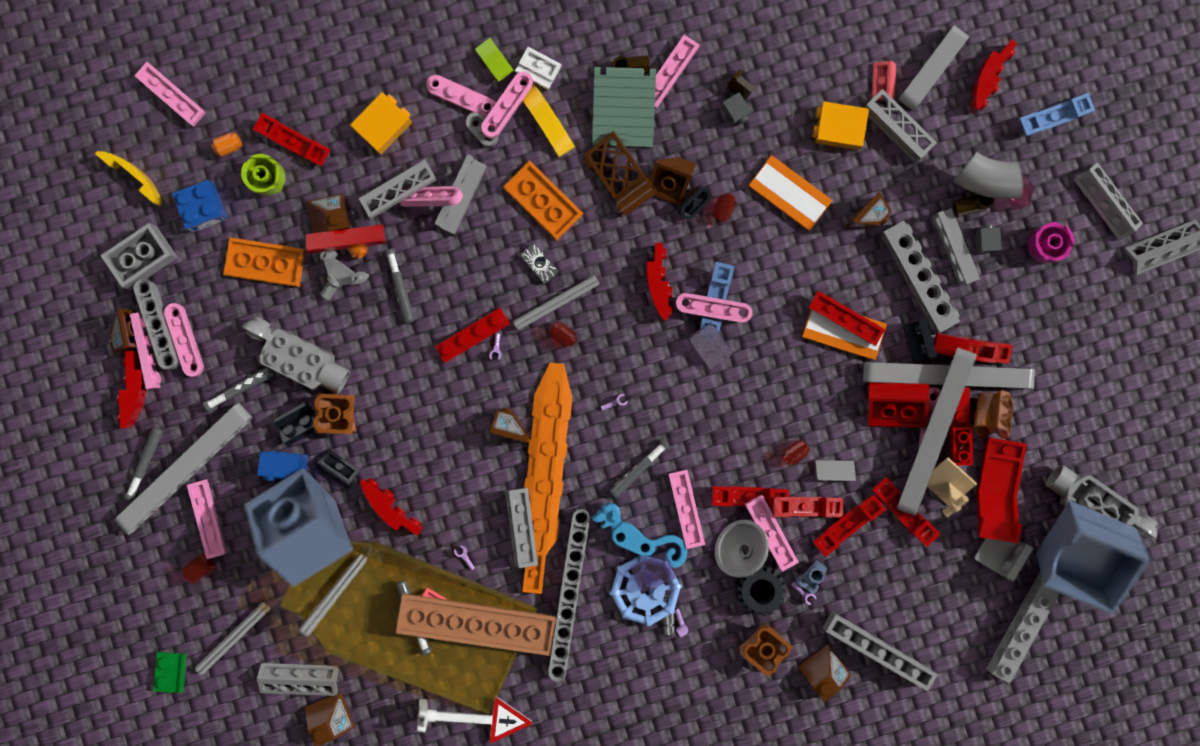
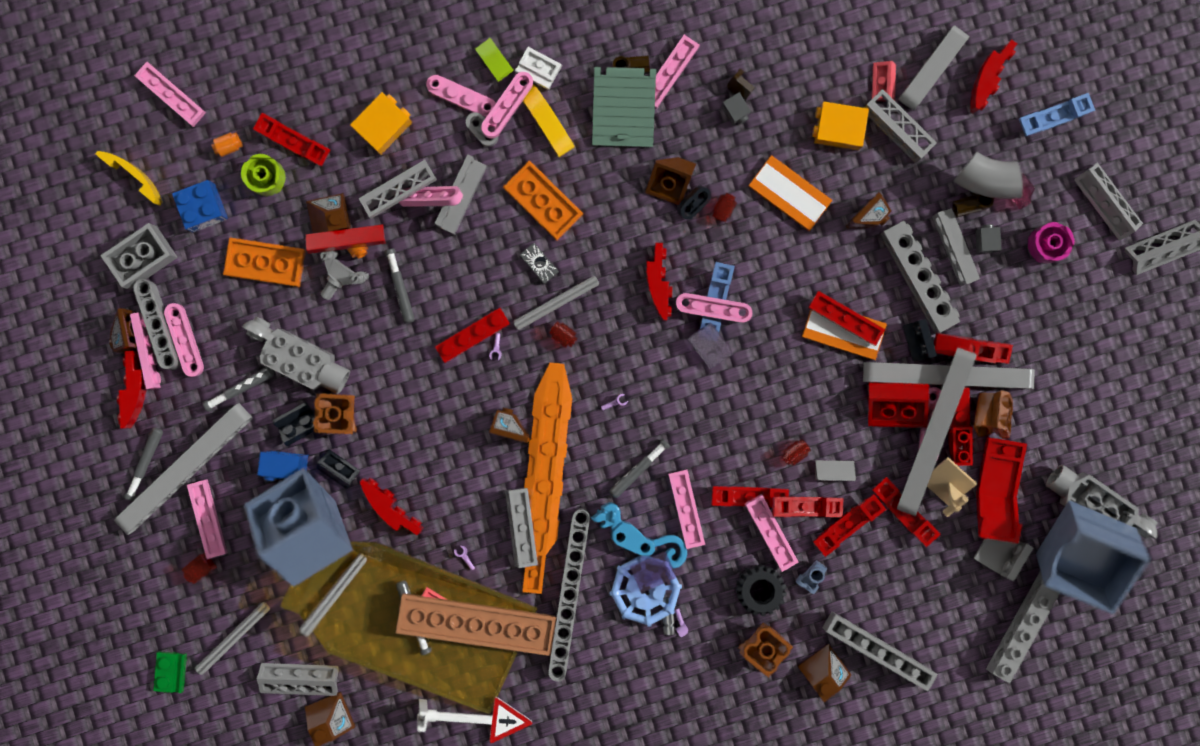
reddish brown piece [584,131,657,216] -> none
light grey dish [715,520,769,578] -> none
lavender hand [791,582,816,605] -> none

